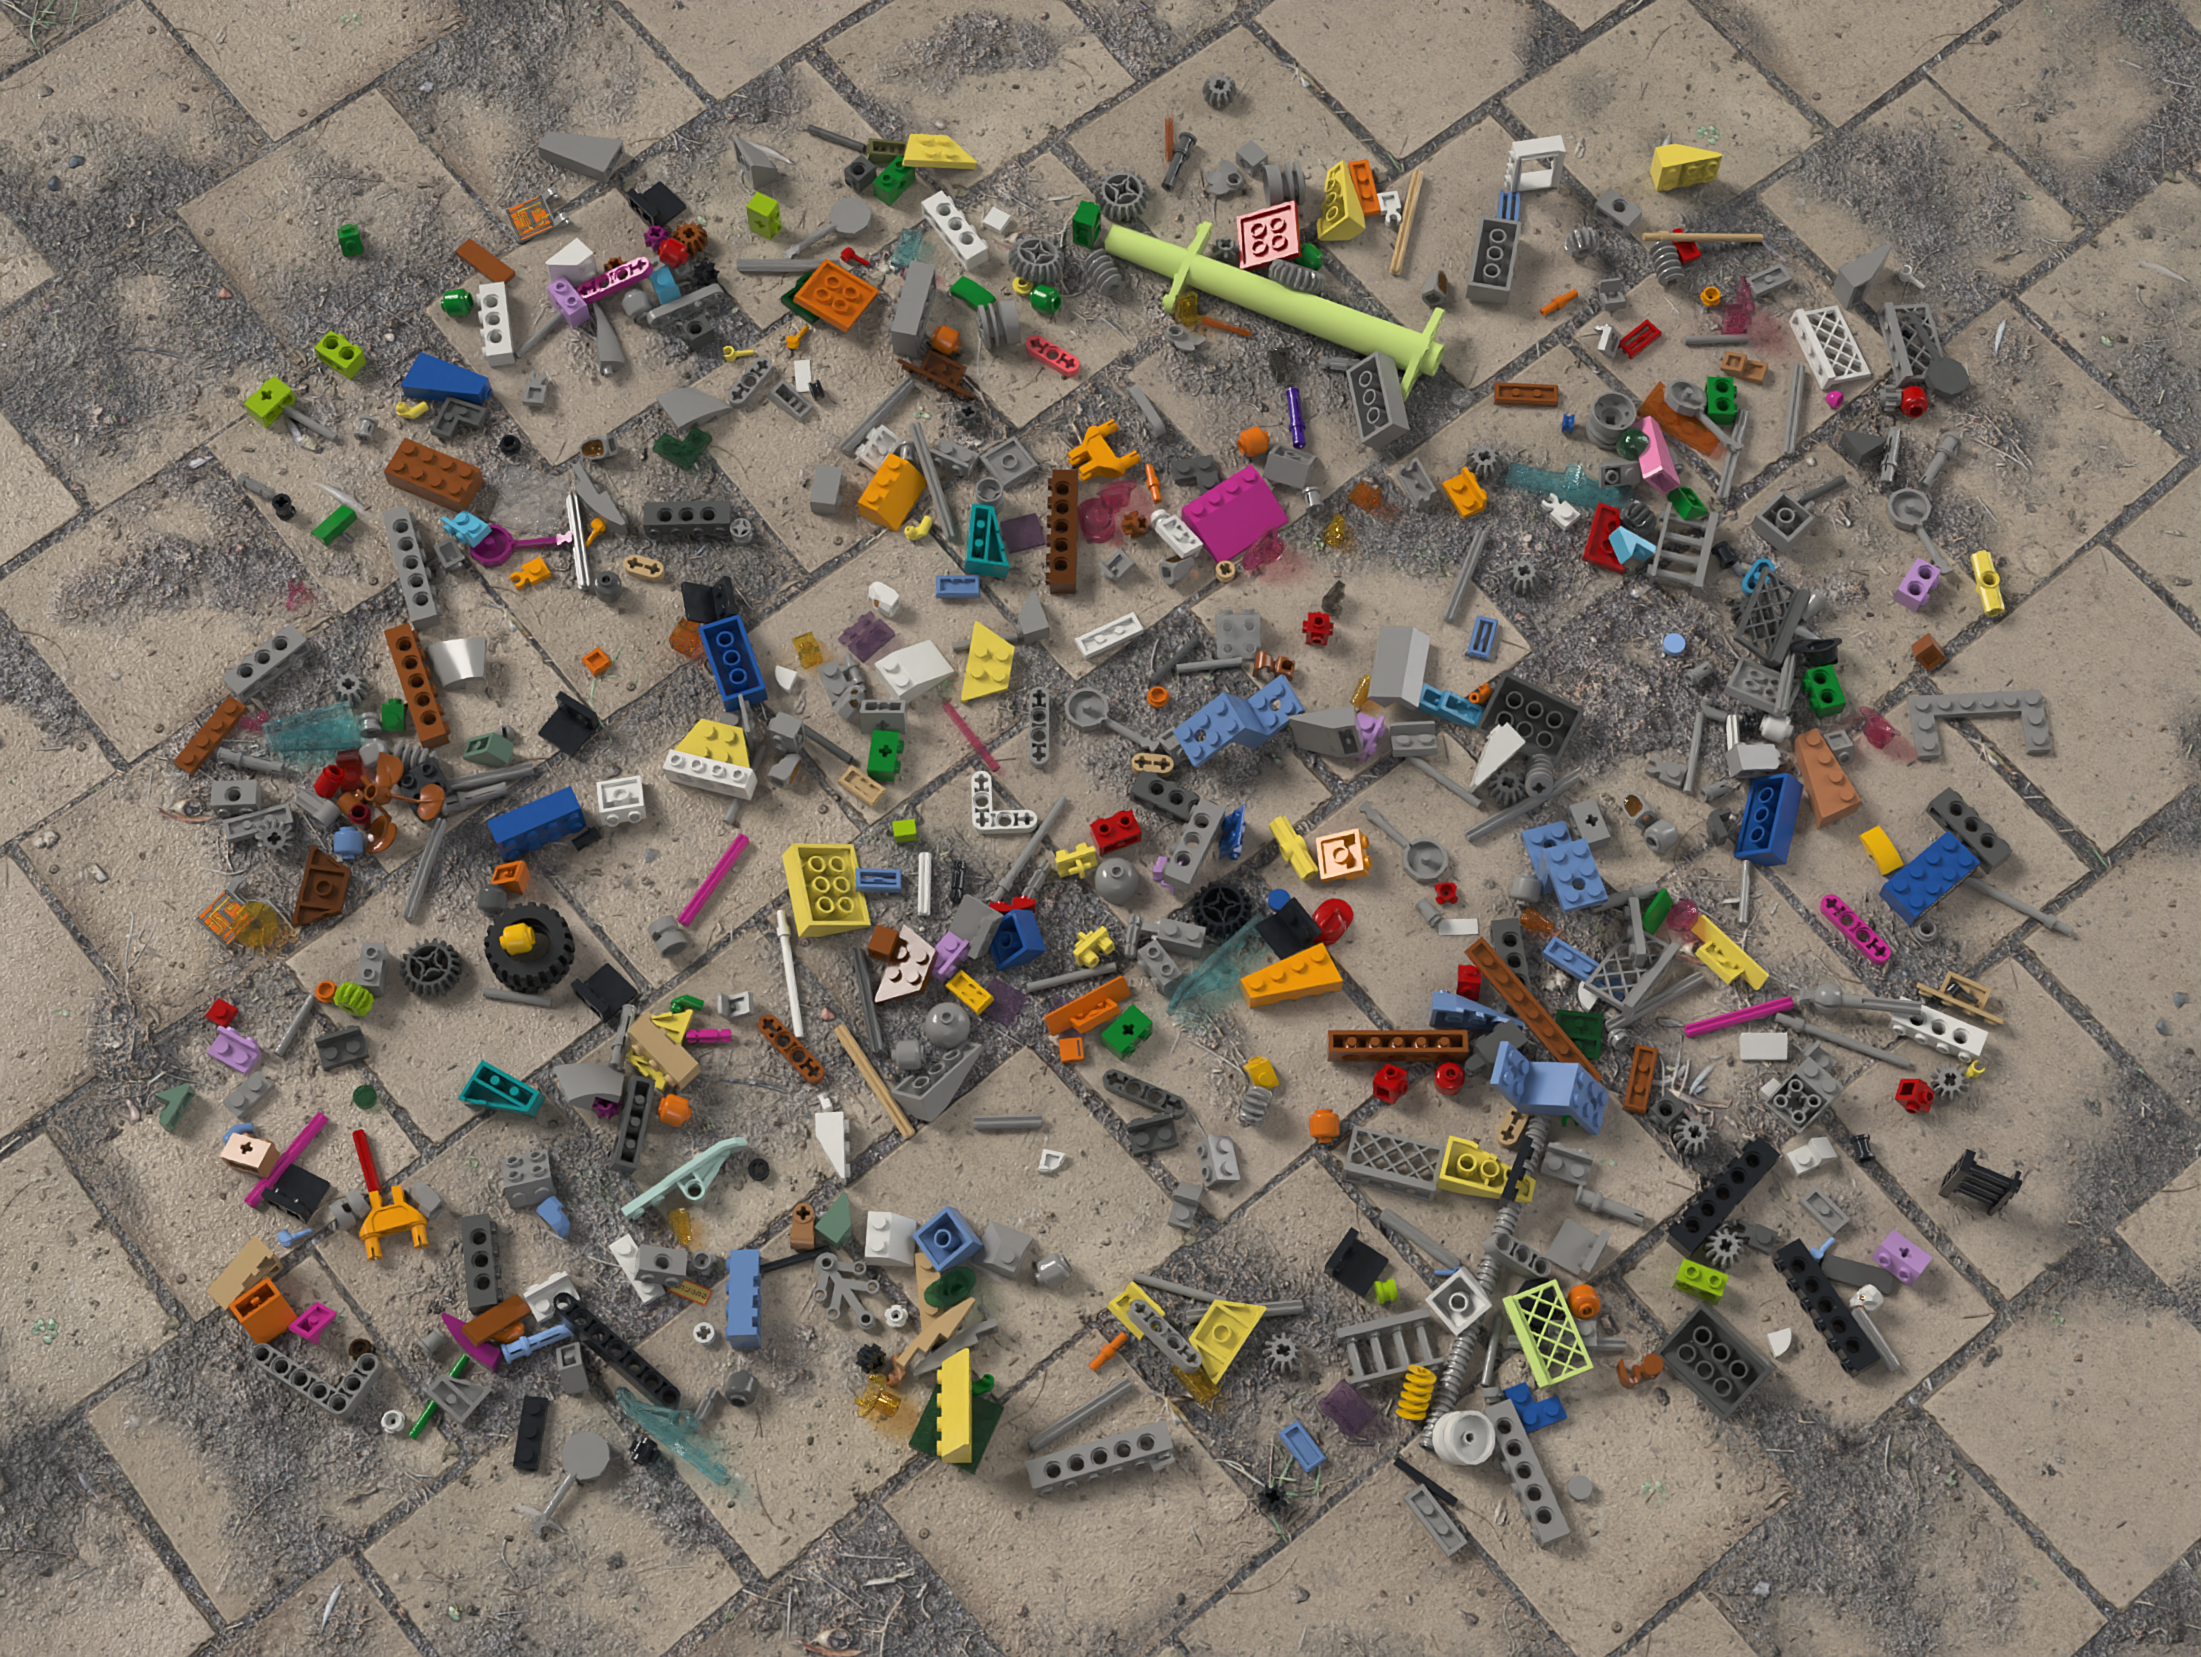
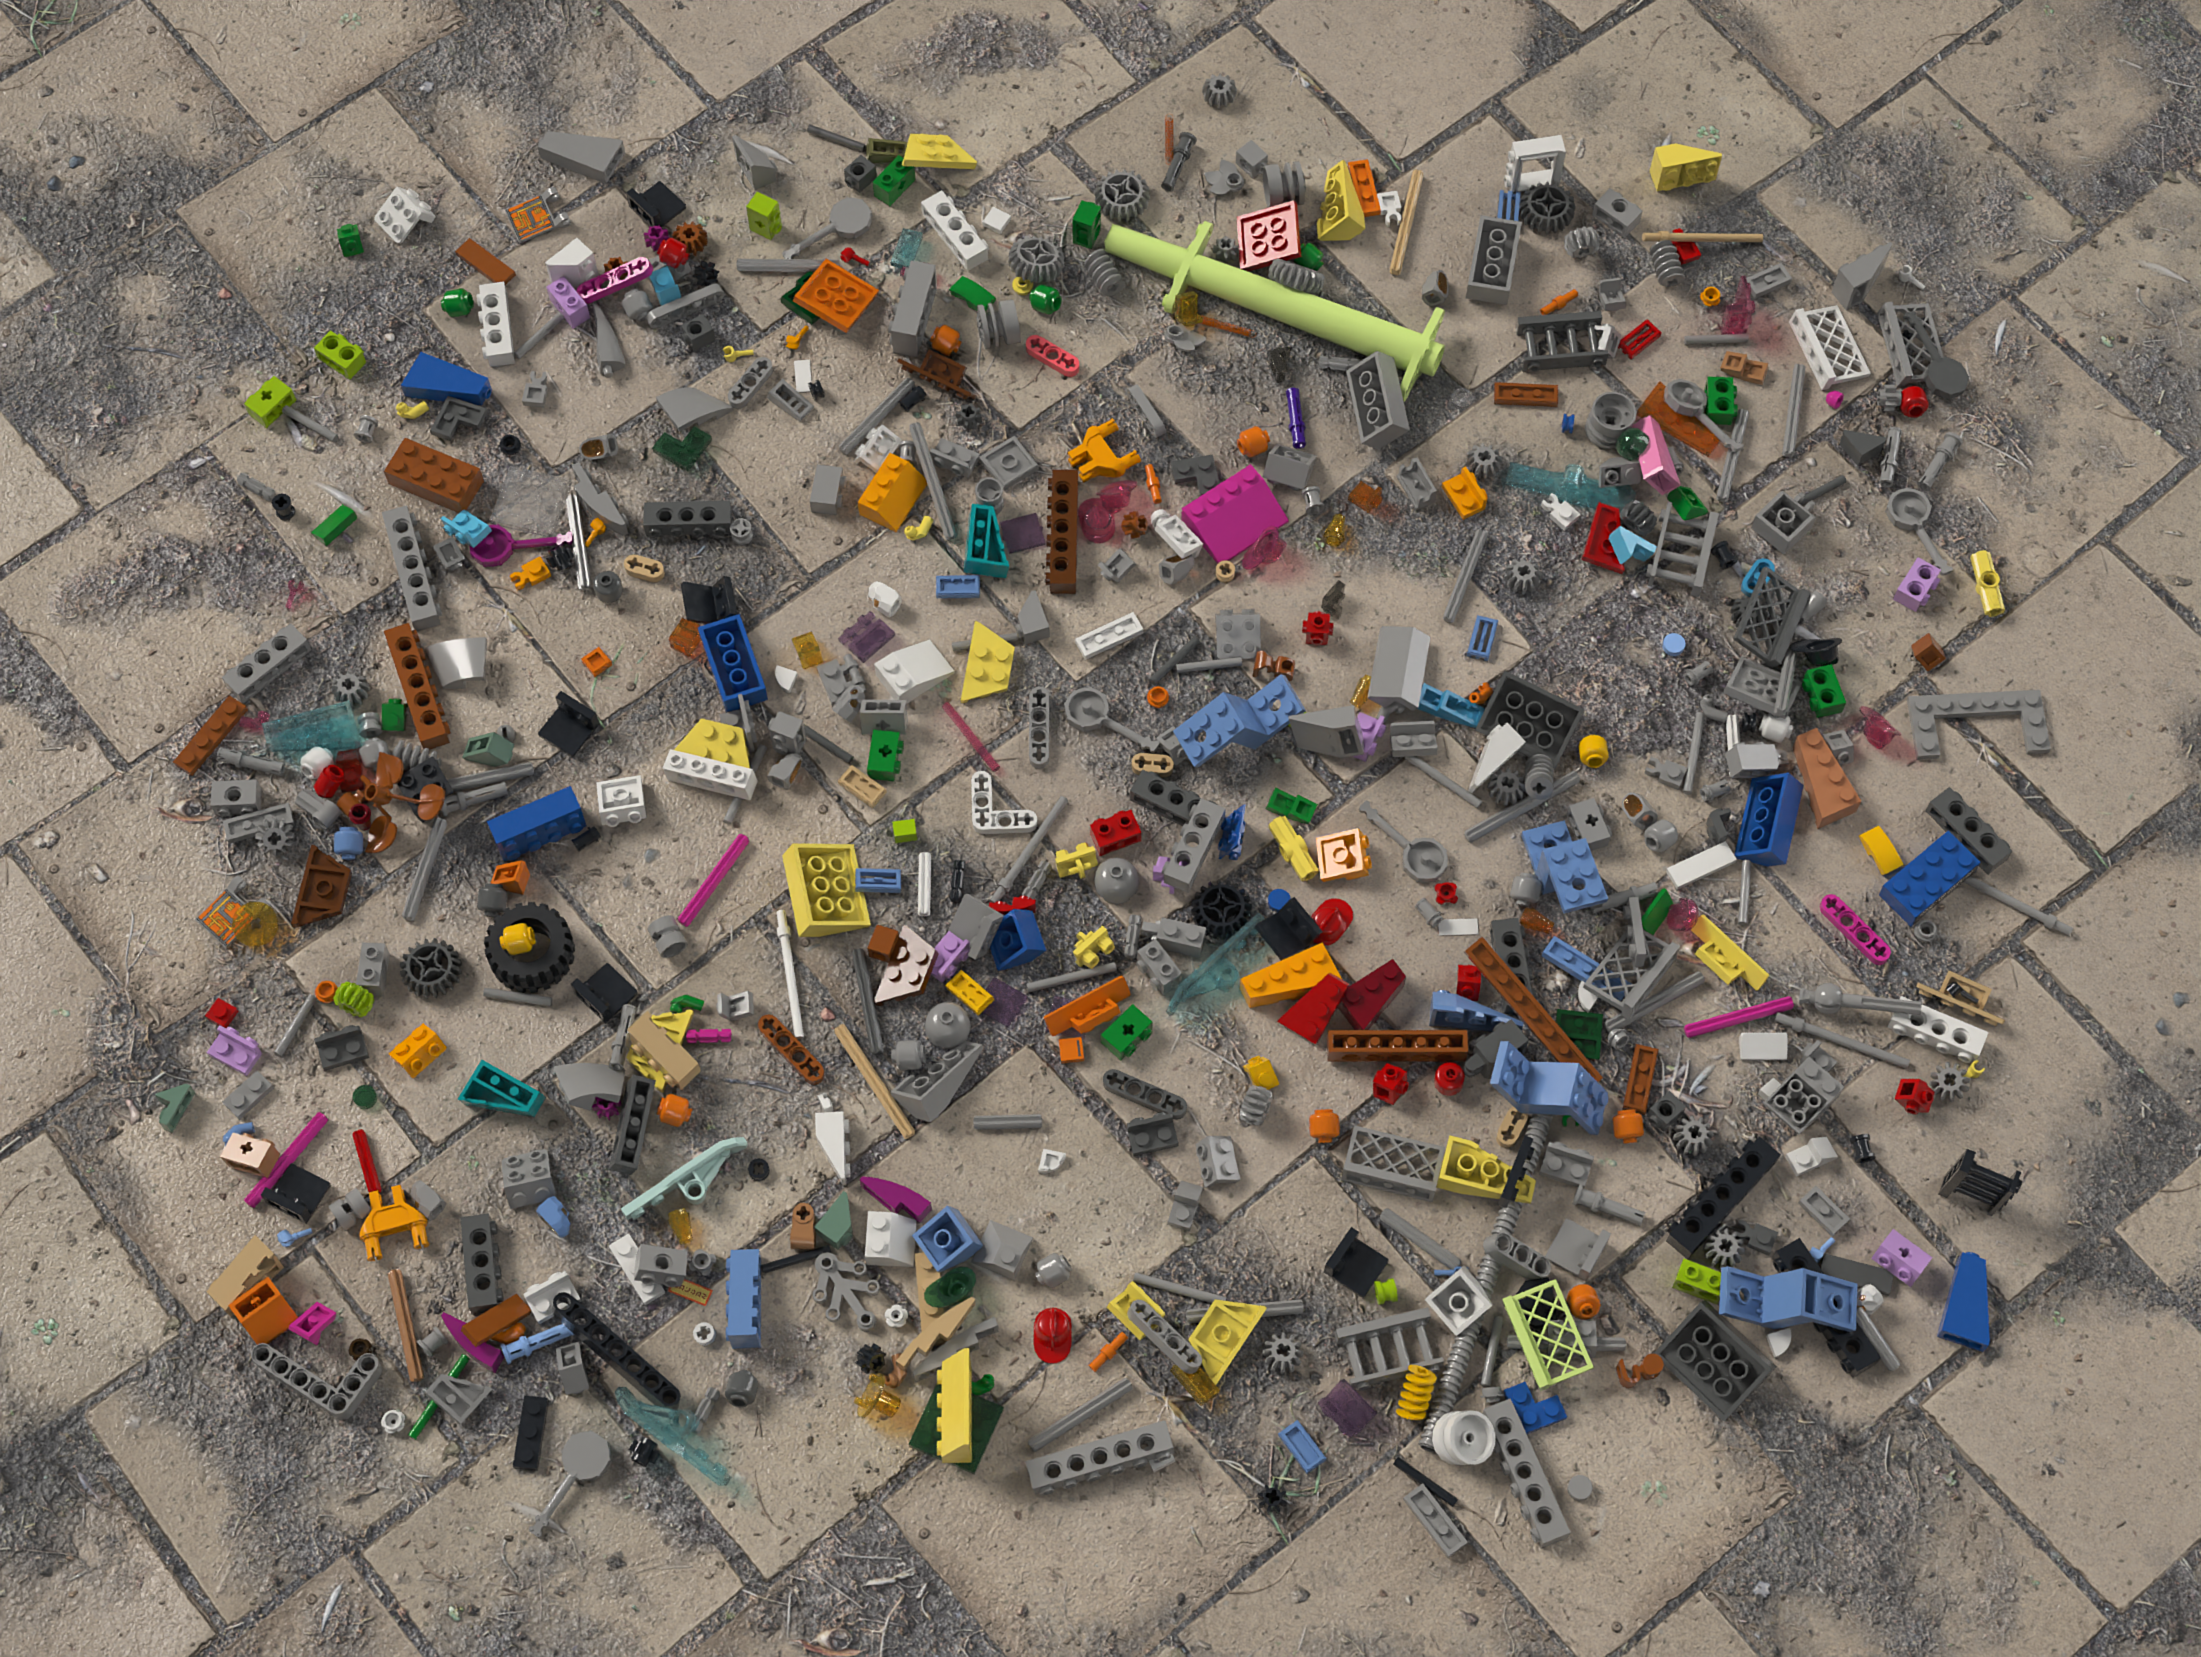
none -> white head [300,746,334,779]
none -> white bracket [374,187,436,243]
none -> medium nougat axle [388,1269,424,1382]
none -> light orange bracket [389,1023,447,1078]
none -> black gear [546,544,575,571]
none -> magenta slope [860,1176,932,1223]
none -> black pin [899,386,927,412]
none -> red piece [1033,1307,1072,1364]
none -> green slope [1265,787,1318,824]
none -> red wing [1277,973,1350,1044]
none -> dark red wedge [1338,959,1406,1030]
none -> light grey arm [1376,701,1406,725]
none -> dark grey fence [1516,311,1609,372]
none -> dark grey gear [1519,181,1576,234]
none -> yellow head [1579,735,1609,768]
none -> orange head [1612,1109,1644,1144]
none -> white tile [1666,841,1737,890]
none -> medium blue bracket [1719,1266,1858,1332]
none -> blue slope [1937,1252,1990,1352]

